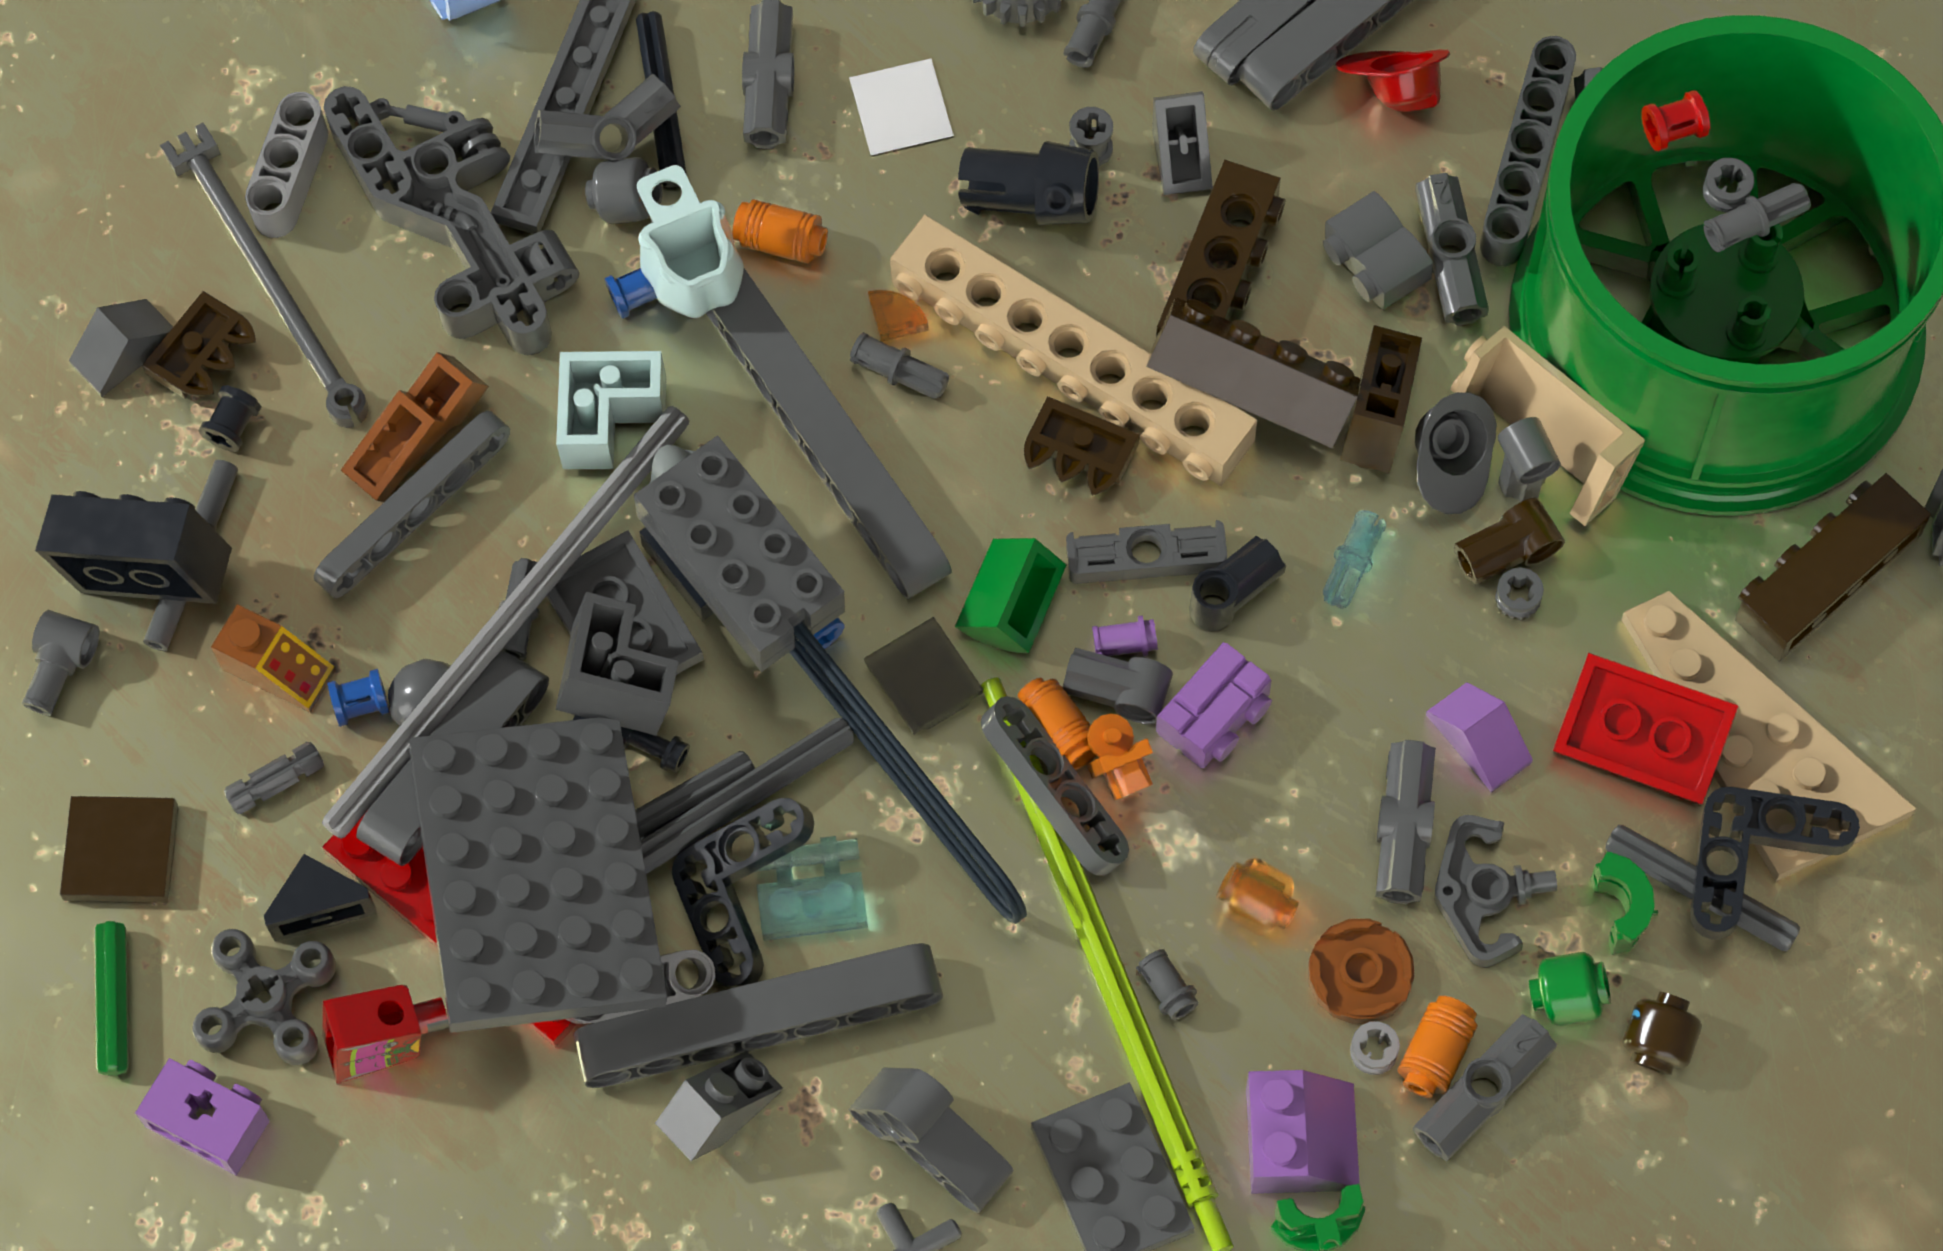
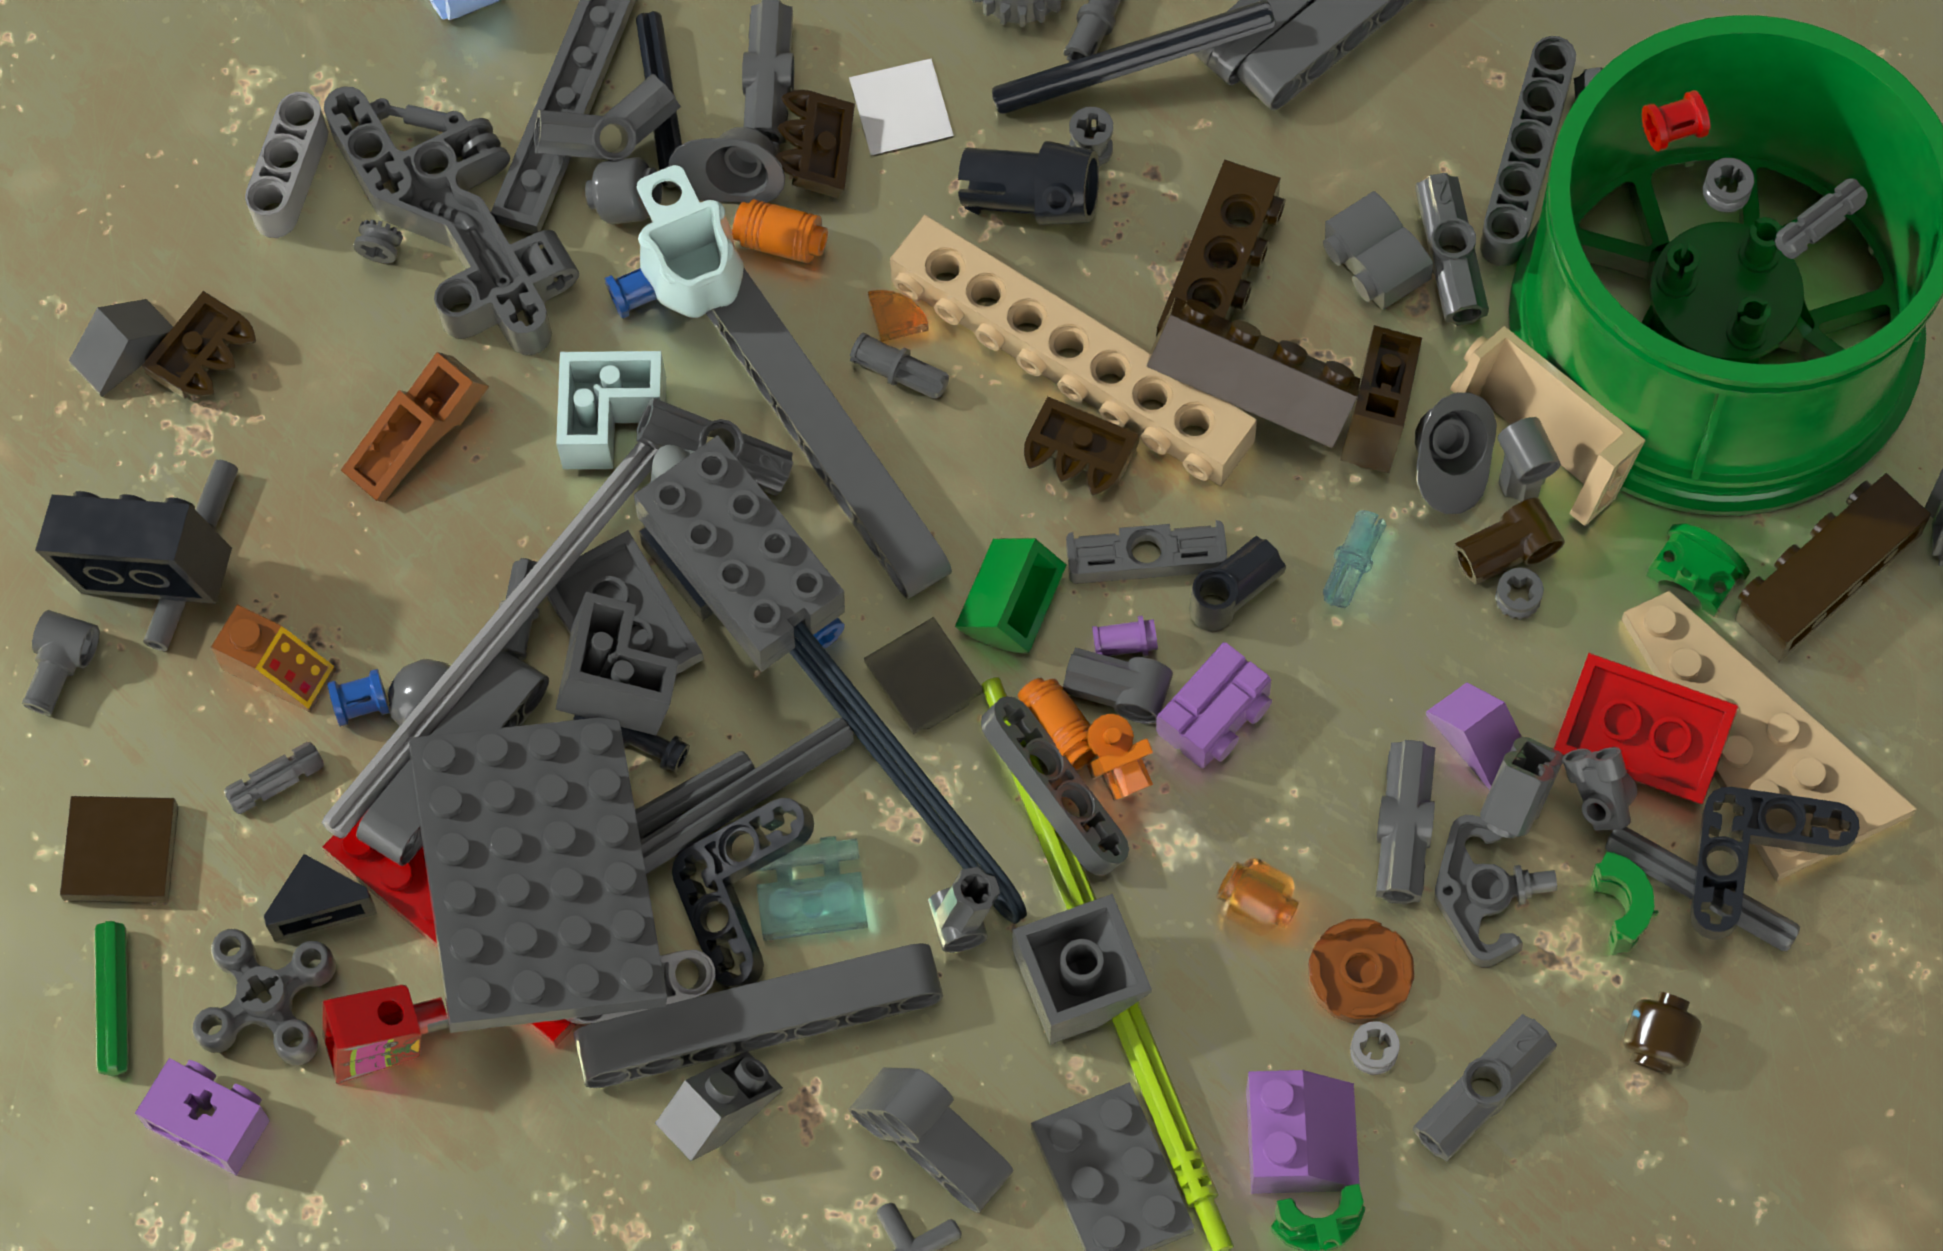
dark grey hinge [160,122,369,428] -> none
black bush [198,385,262,452] -> none
dark grey beam [314,411,511,598] -> none
dark grey pin [1136,949,1199,1020] -> none
dark grey slope [1152,91,1213,195] -> none
red piece [1335,49,1450,112] -> none
orange head [1398,996,1478,1098] -> none
green head [1529,952,1611,1026] -> none
dark grey axle [1703,183,1811,252] -> none
none -> dark grey bush [353,220,403,263]
none -> dark grey piece [636,398,793,496]
none -> dark grey piece [669,127,785,203]
none -> dark brown plate [775,90,855,198]
none -> dark grey piece [928,867,1000,953]
none -> black axle [992,0,1275,114]
none -> dark grey slope [1012,894,1152,1045]
none -> dark grey brick [1480,737,1563,838]
none -> dark grey plate [1562,747,1637,830]
none -> green piece [1646,523,1750,617]
none -> dark grey axle [1774,178,1868,259]

